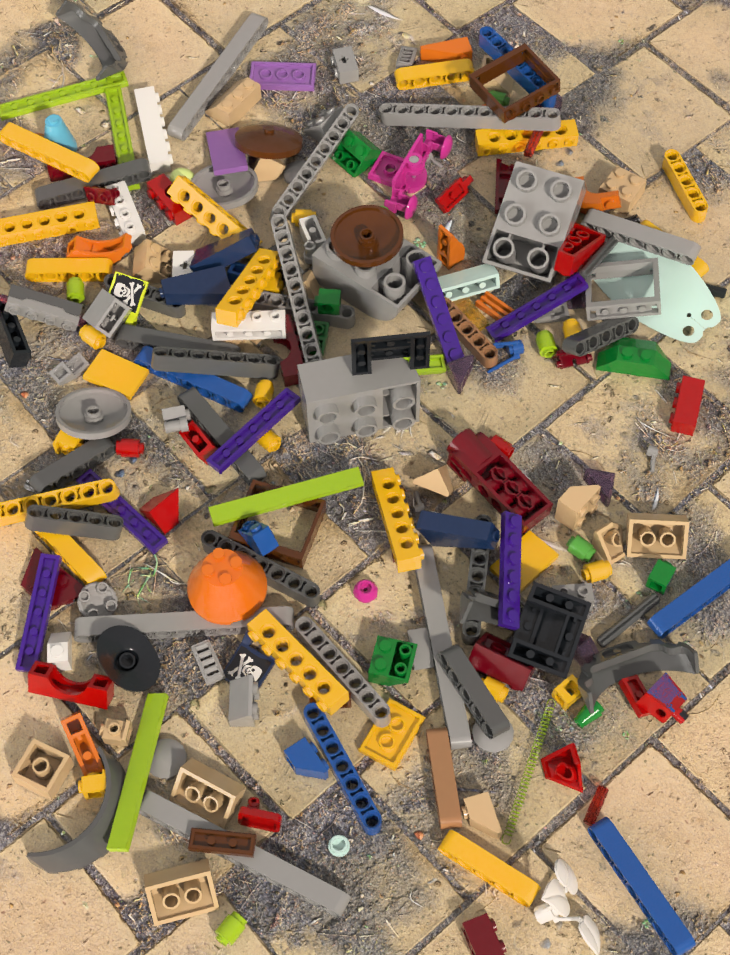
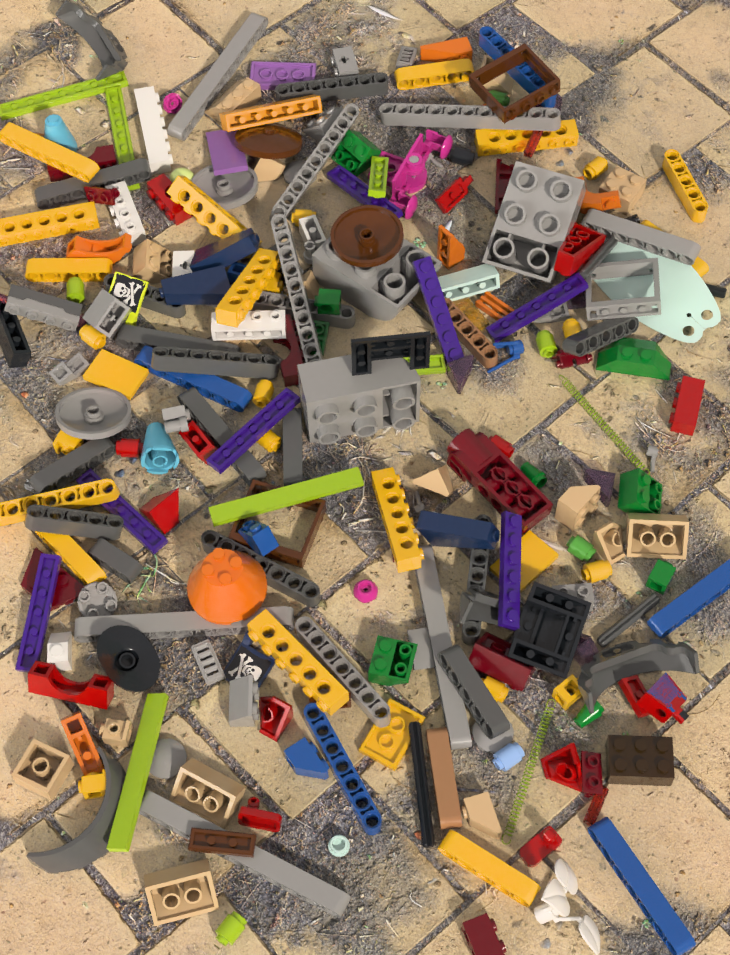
none -> dark grey beam [87,538,144,584]
none -> medium azure cone [141,422,179,474]
none -> dark pink plate [163,93,182,114]
none -> light orange brick [219,94,323,132]
none -> red slope [259,696,293,742]
none -> dark grey beam [275,72,388,102]
none -> dark grey beam [283,407,303,486]
none -> dark purple plate [326,165,403,218]
none -> lime plate [368,156,389,198]
none -> black axle [409,722,435,848]
none -> black brick [449,146,475,166]
none -> light blue brick [492,742,525,772]
none -> red piece [519,826,562,868]
none -> green cone [520,462,547,489]
none -> lime piece [559,375,650,475]
none -> dark red hinge [581,751,603,798]
none -> yellow brick [583,156,608,180]
none -> dark brown brick [605,735,675,786]
none -> green slope [618,468,663,514]

